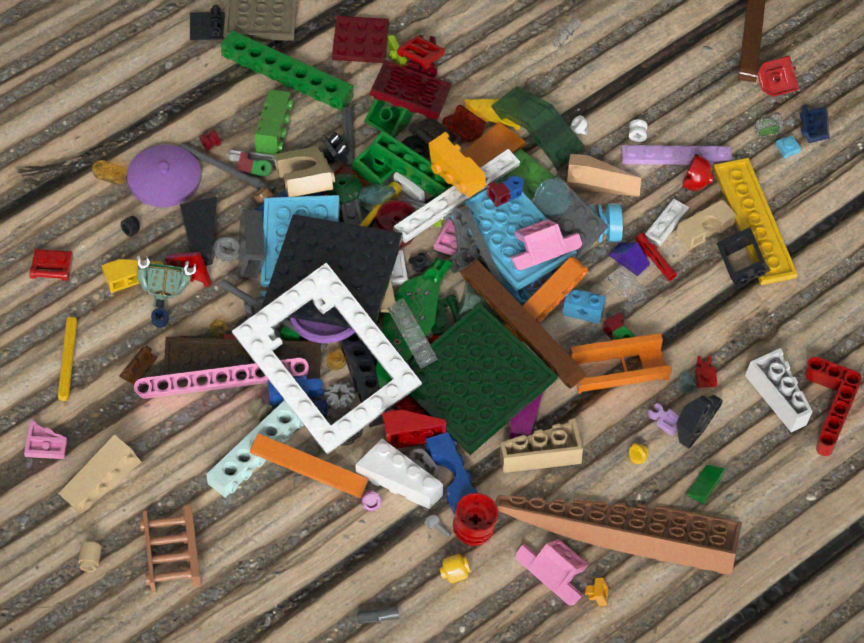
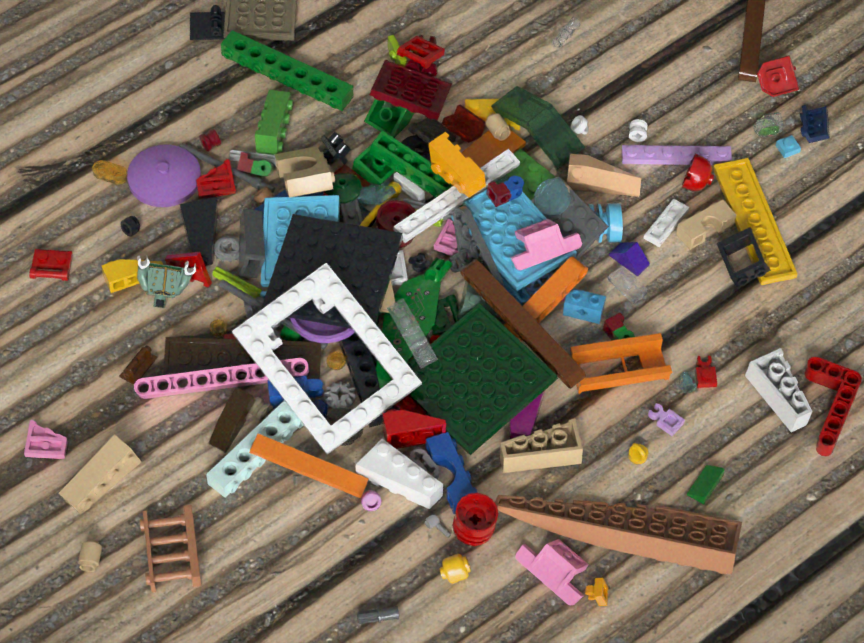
yellow axle [58,317,77,401] -> none
dark blue bush [151,308,169,328] -> none
dark red plate [332,16,389,63] -> none
dark grey axle [343,106,354,167] -> none
red pin [635,233,677,281] -> none
black connector [676,395,723,449] -> none
none -> red wing [196,159,236,199]
none -> dark brown slope [209,387,255,453]
none -> lime axle [212,266,263,299]
none -> tan brick [485,114,511,141]

